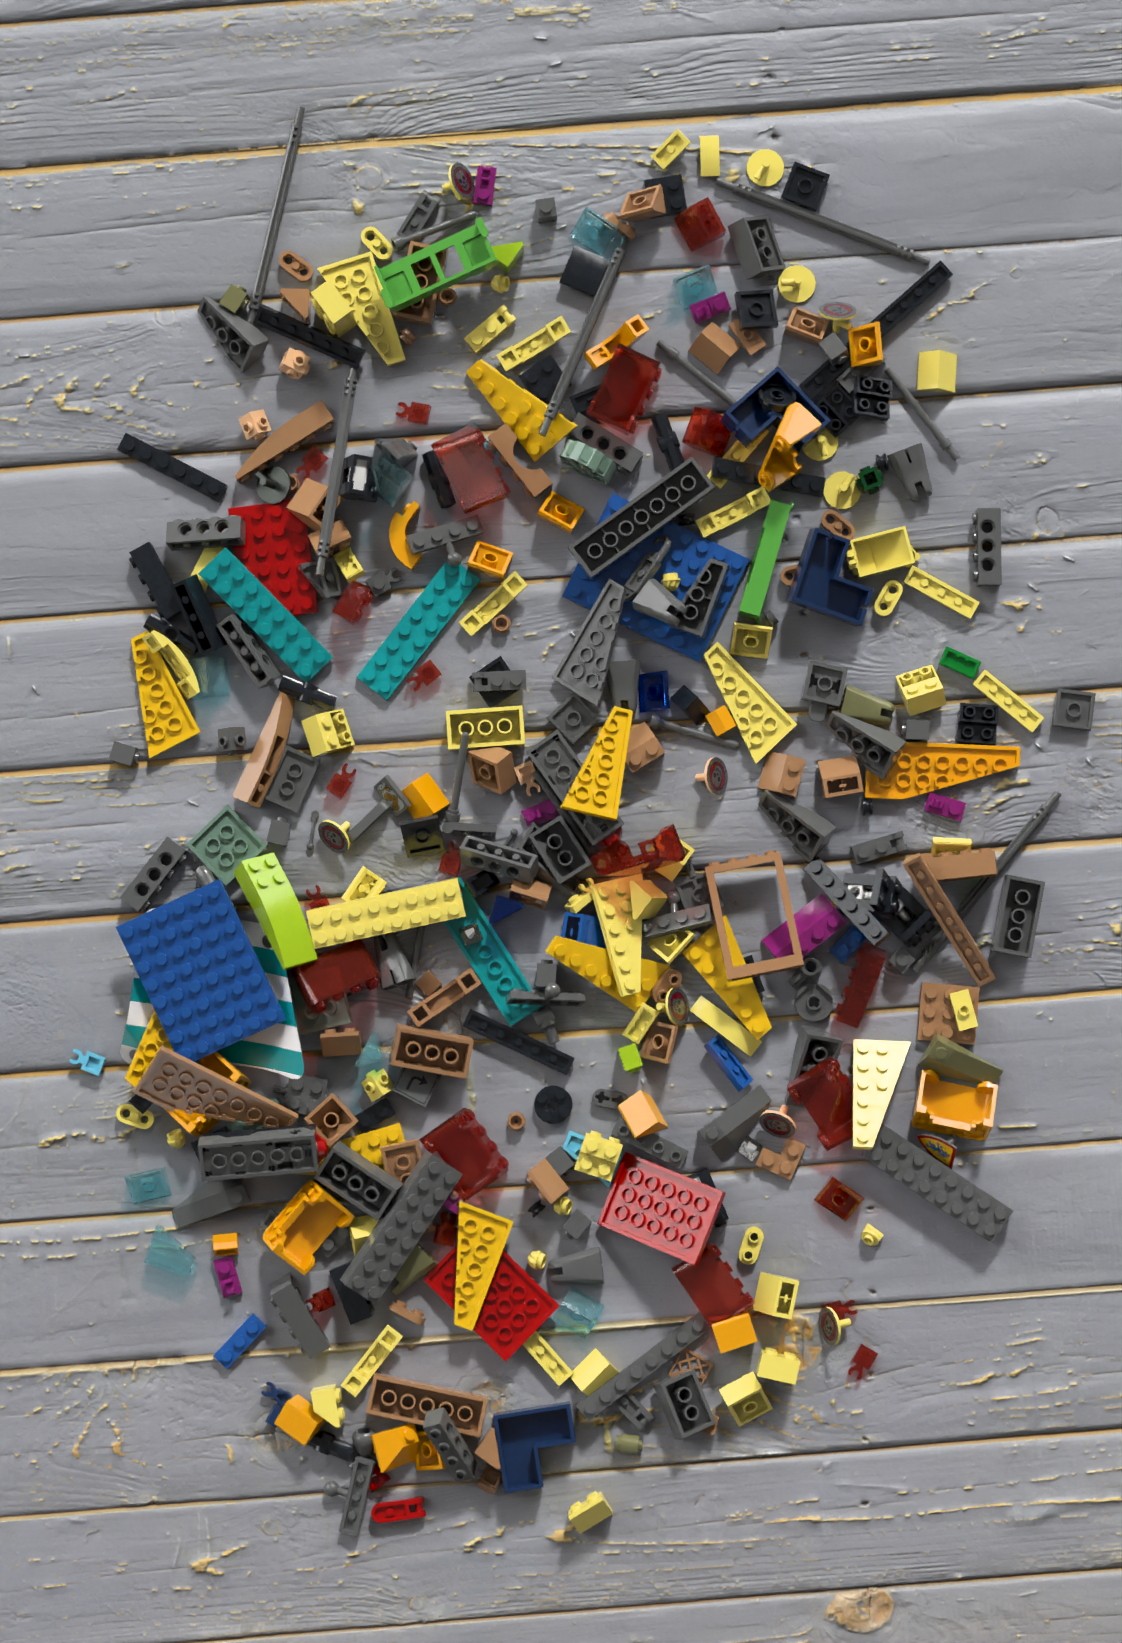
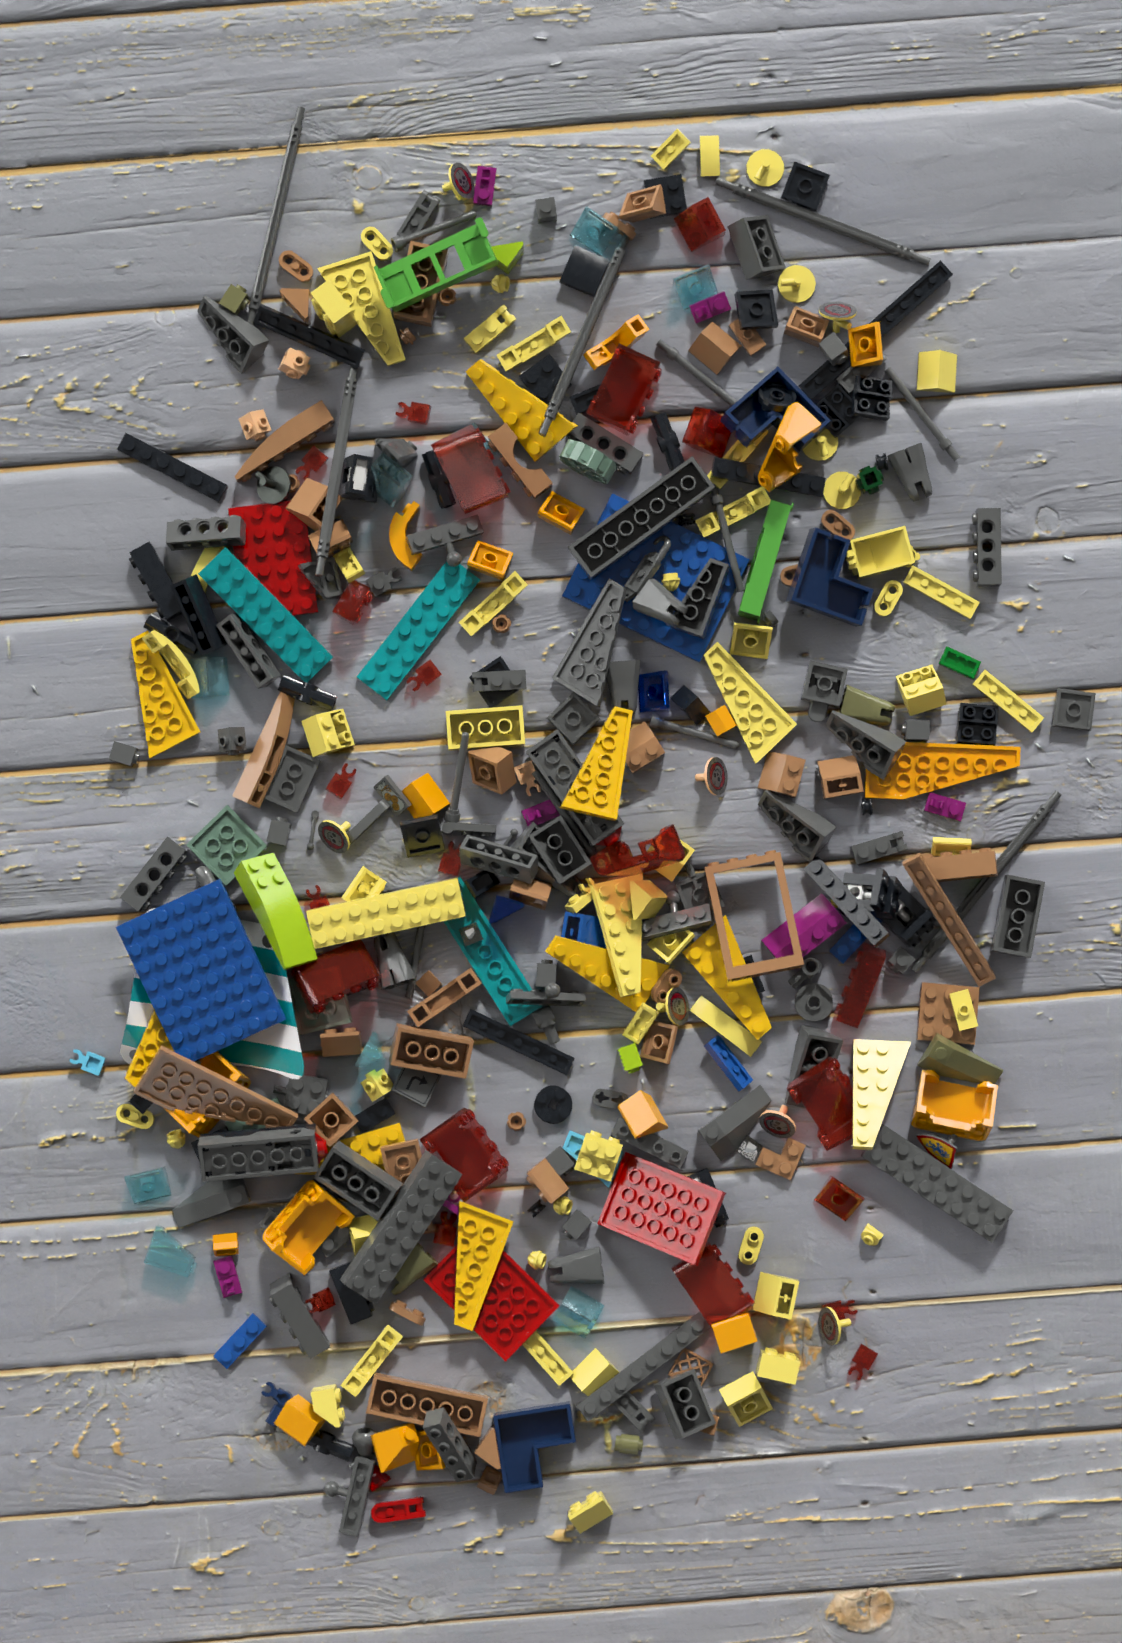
none -> dark grey bar [711,484,744,592]

